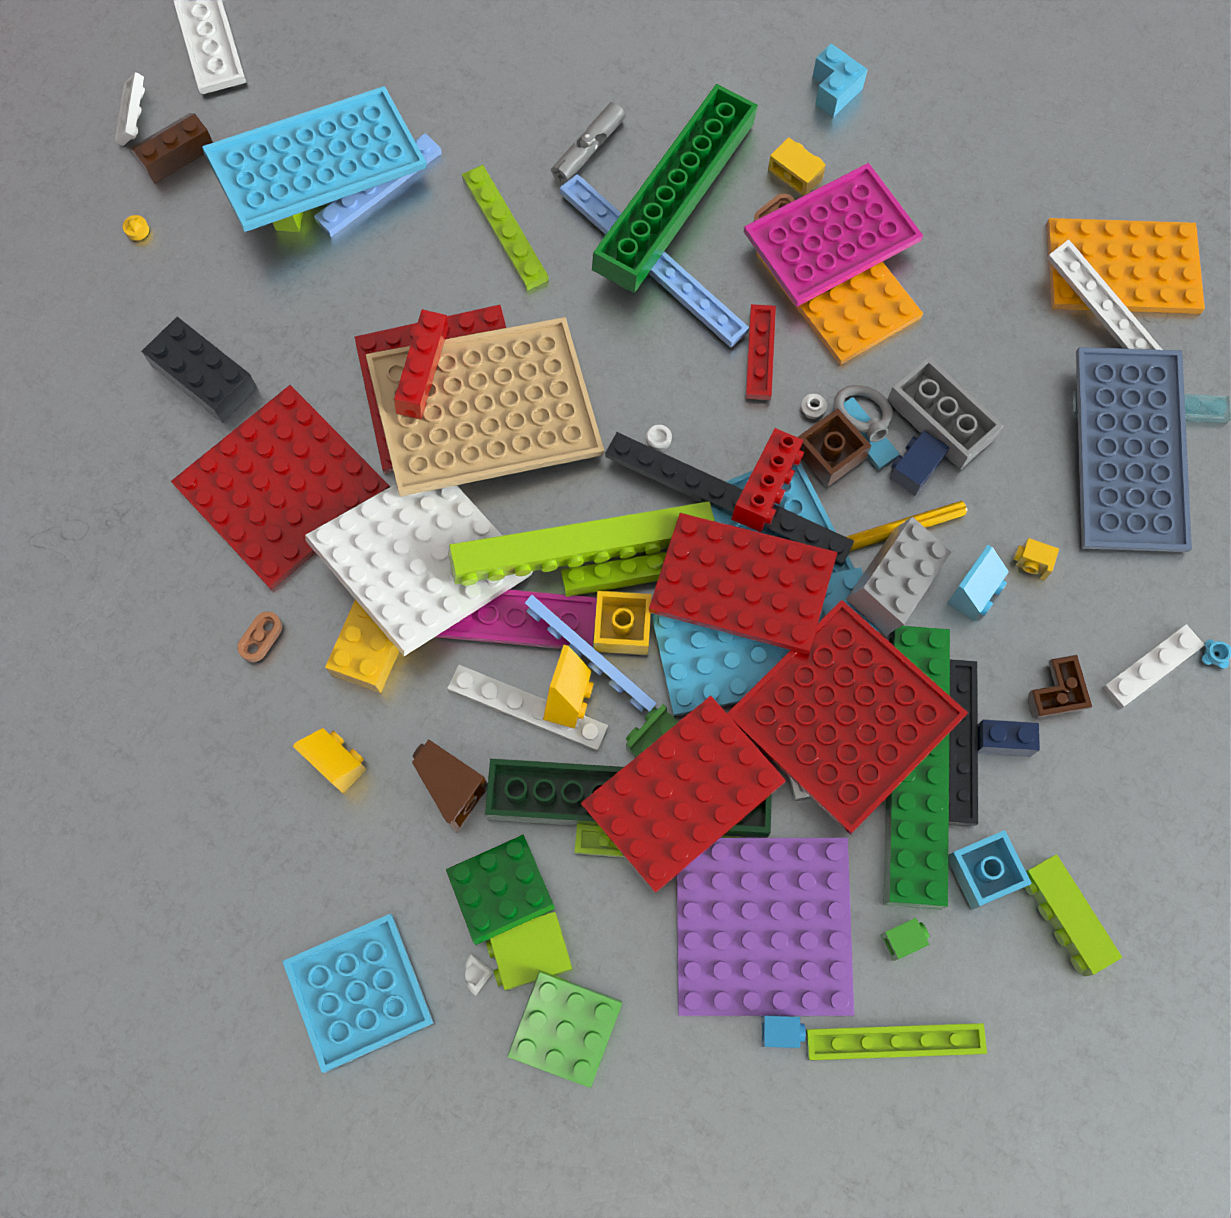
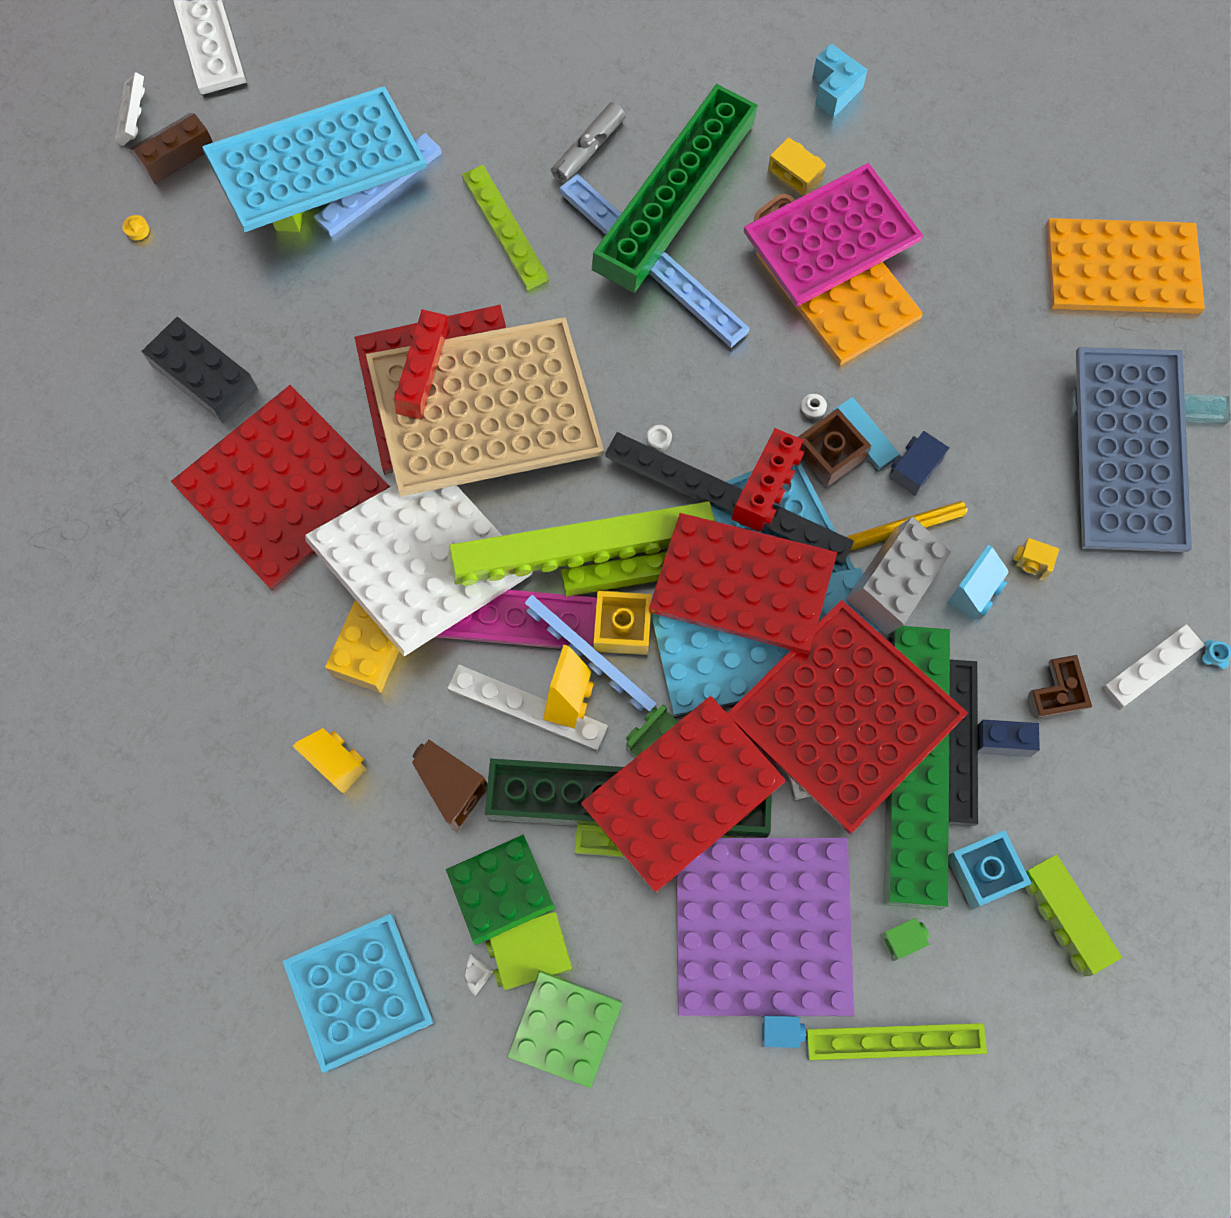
nougat plate [237,611,283,662] -> none
red plate [745,304,776,400] -> none
light grey piece [833,385,893,442] -> none
light grey brick [887,356,1004,470] -> none
white plate [1047,239,1163,350] -> none

